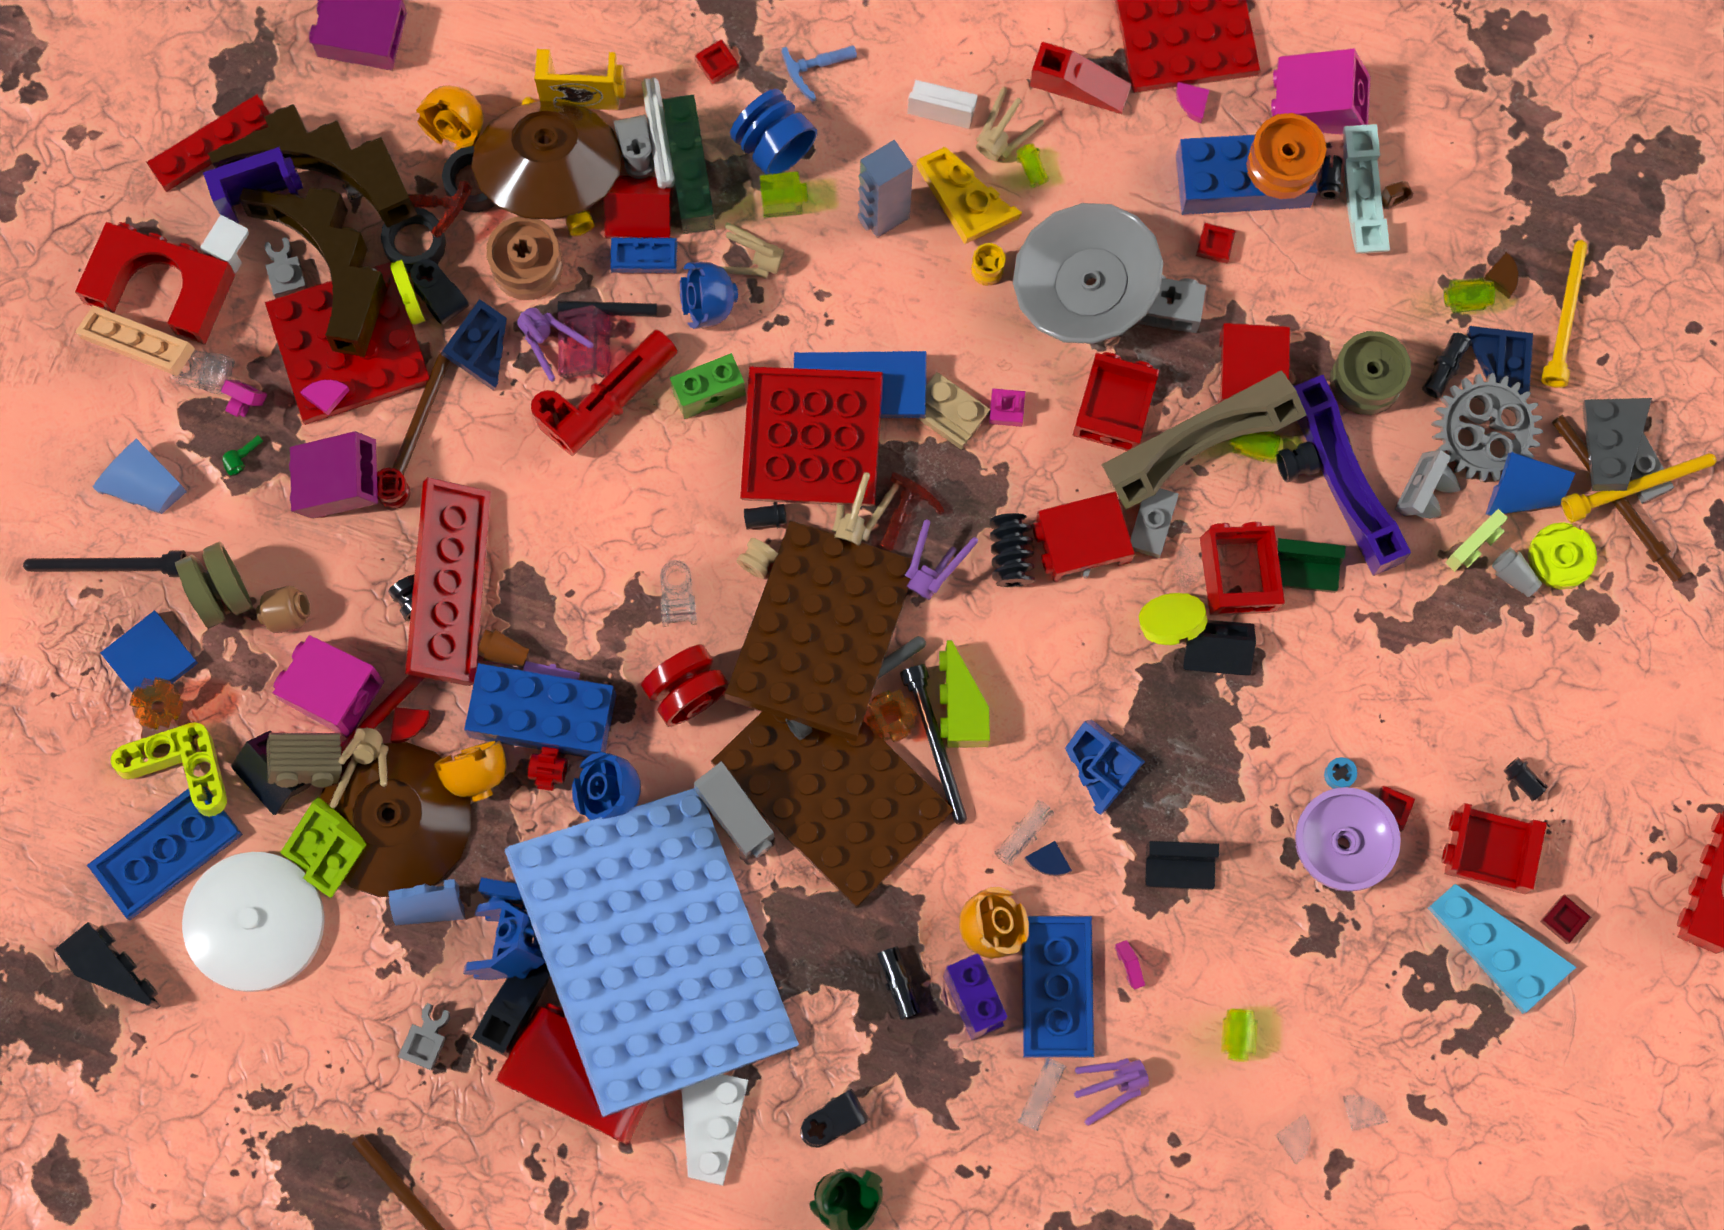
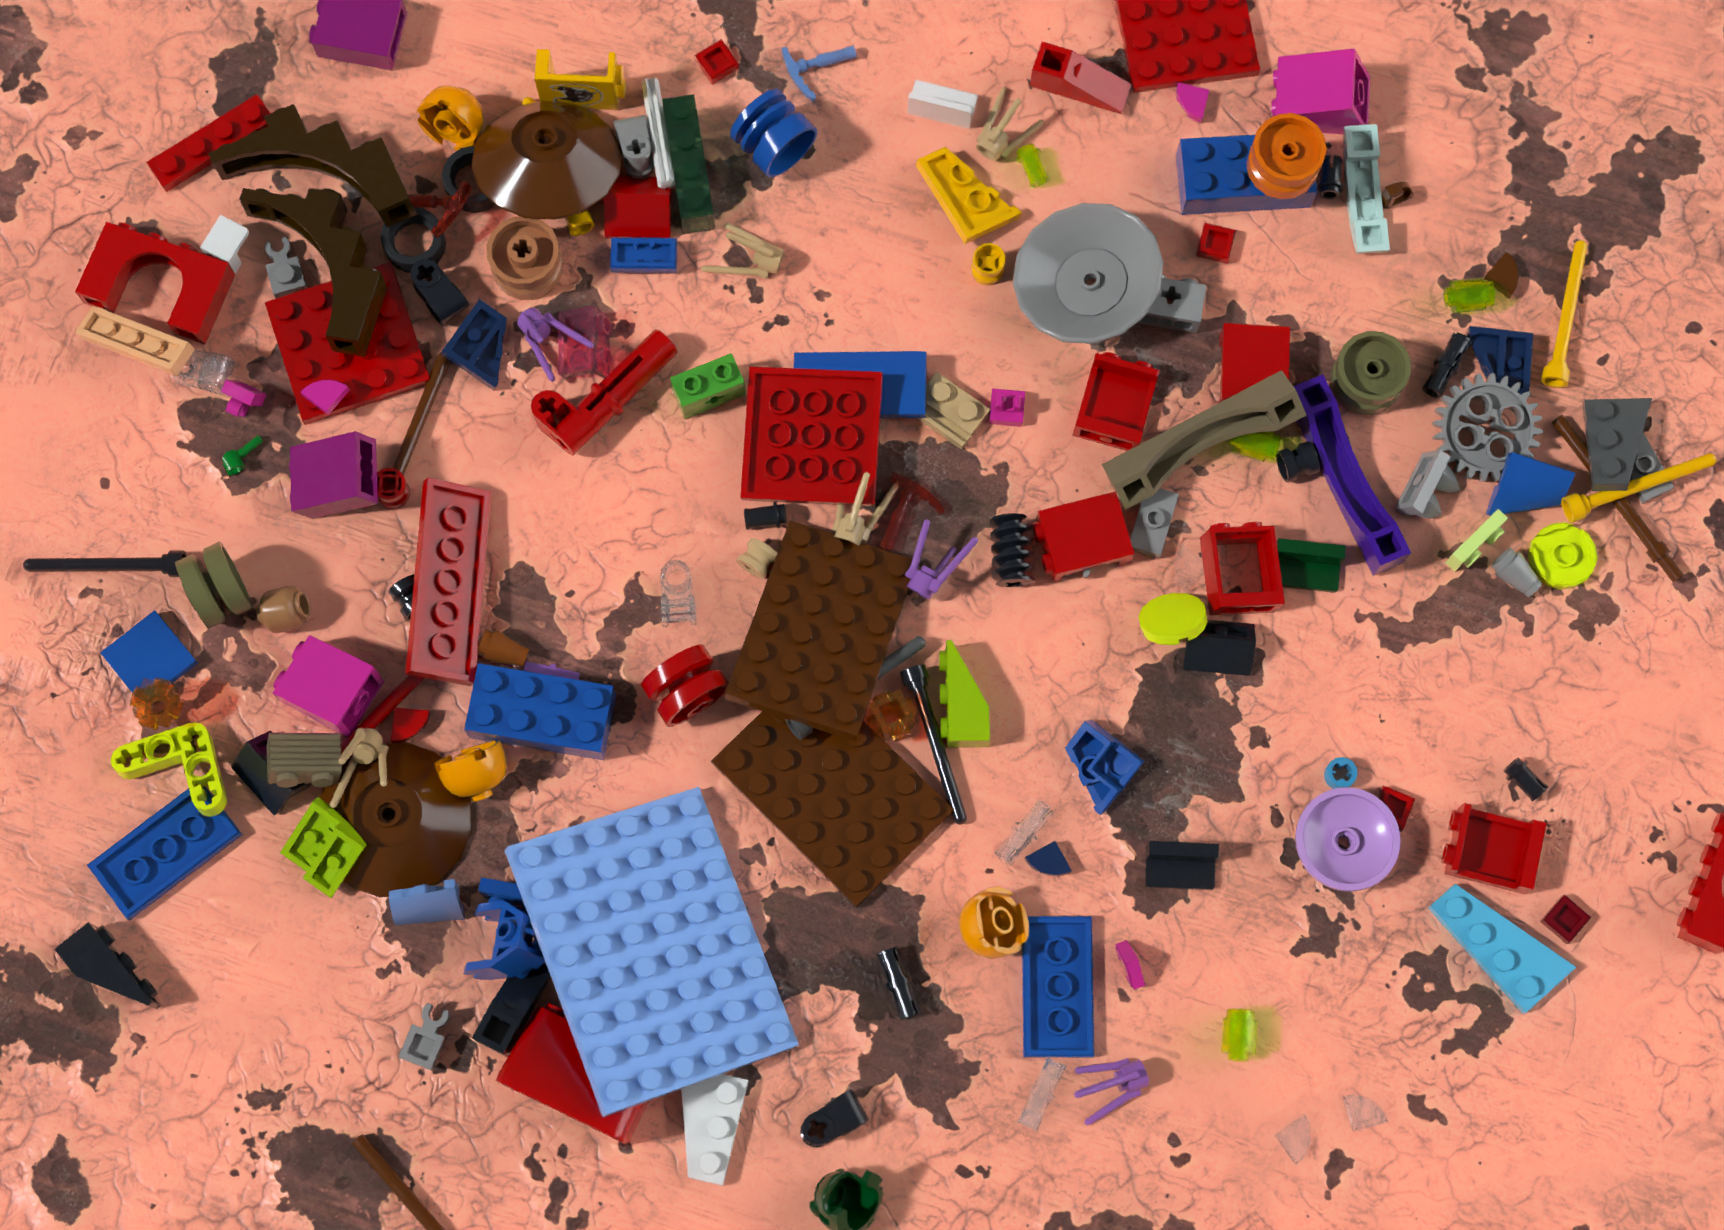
medium blue slope [92,438,187,514] -> none
white dish [182,852,325,992] -> none
dark purple panel [203,147,304,223] -> none
neon yellow tile [390,260,425,325] -> none
red gear [528,746,568,791] -> none
black bar [557,301,657,317] -> none
blue cylinder [572,752,641,820] -> none
blue cylinder [680,262,738,329] -> none
light grey slope [694,762,774,859] -> none
clear neon green brick [760,171,808,218] -> none
sand blue brick [857,139,913,238] -> none
dark purple panel [943,954,1007,1041] -> none

